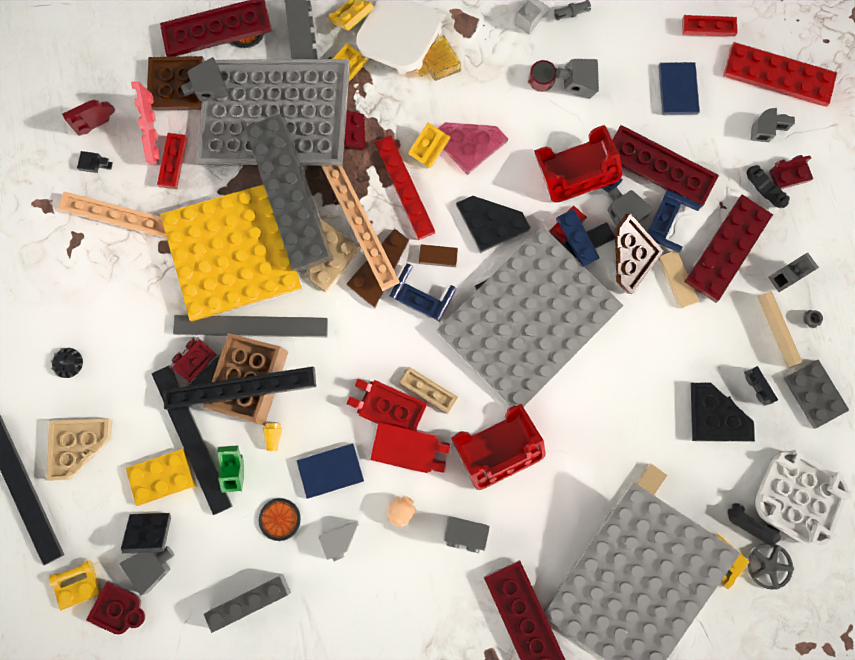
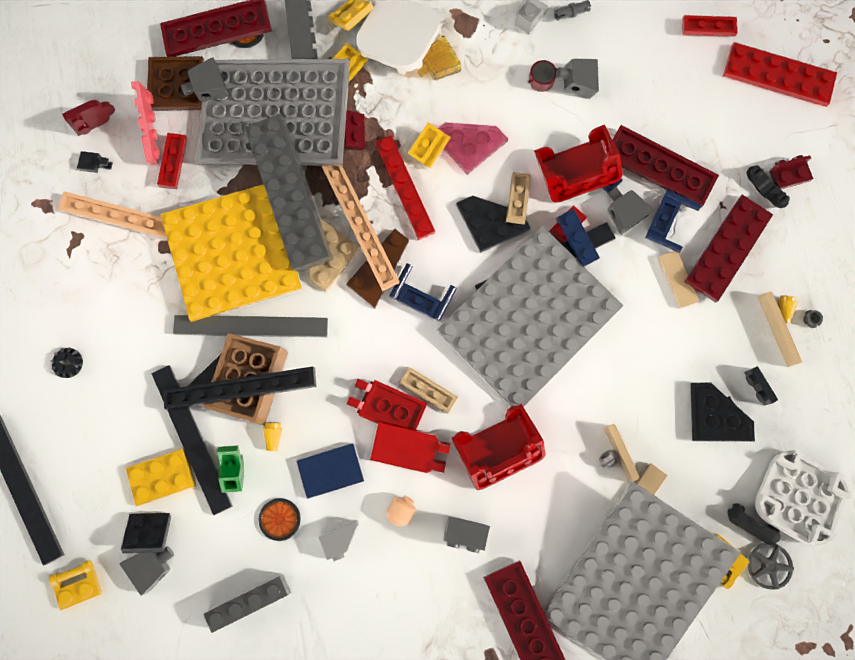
tan plate [46,418,111,481] -> none
dark red plate [86,581,145,635] -> none
dark red bracket [171,337,217,383] -> none
reddish brown tile [419,244,458,267] -> none
plate [615,214,663,294] -> none
dark blue tile [658,62,700,115] -> none
dark grey brick [751,108,795,143] -> none
dark grey brick [768,252,819,292] -> none
dark grey plate [783,359,849,429] -> none
none -> tan tile [506,172,531,225]
none -> light grey plate [599,450,618,468]
none -> tan tile [604,424,640,482]
none -> yellow cone [778,295,798,324]

